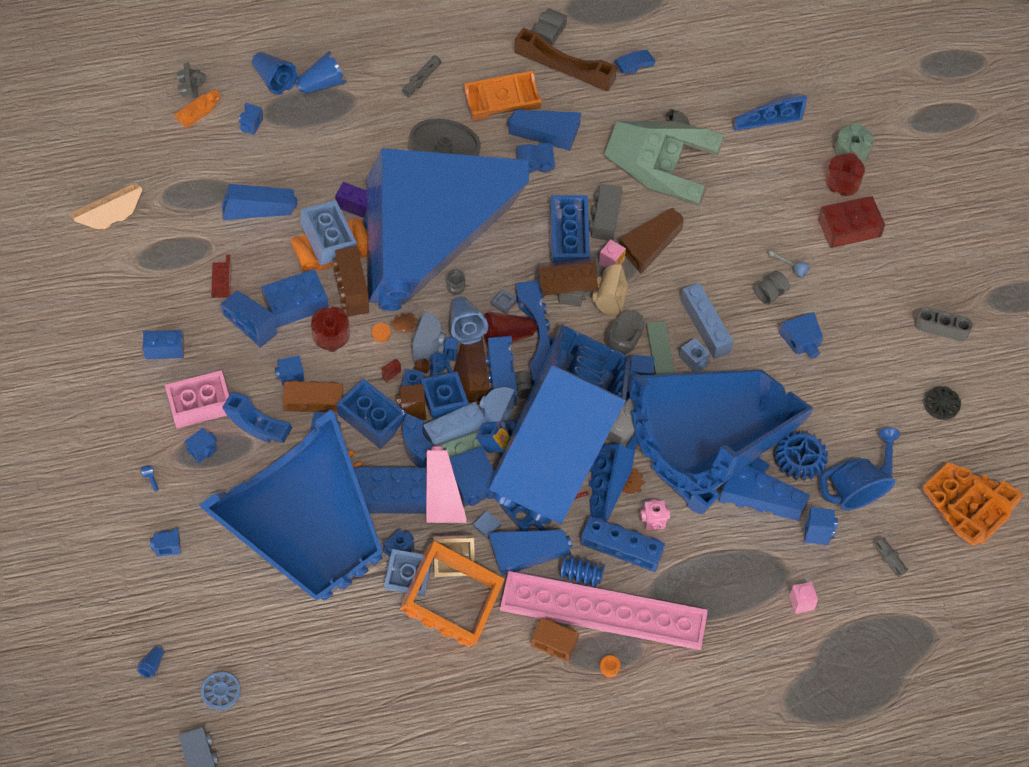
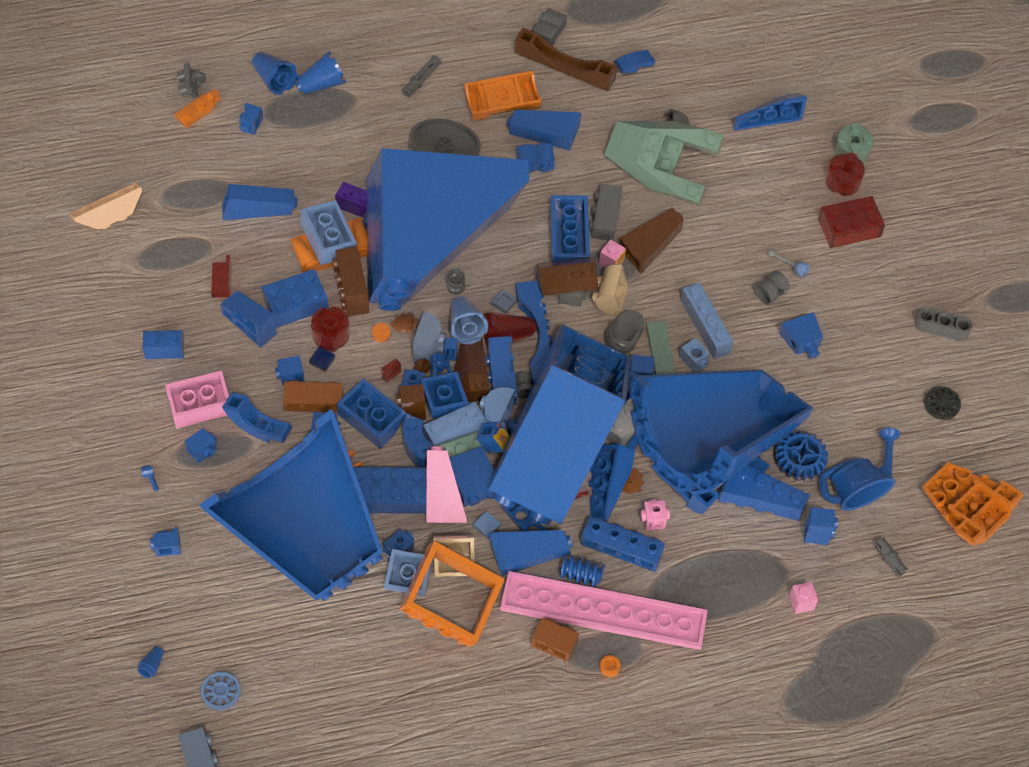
none -> clear blue tile [309,347,335,372]

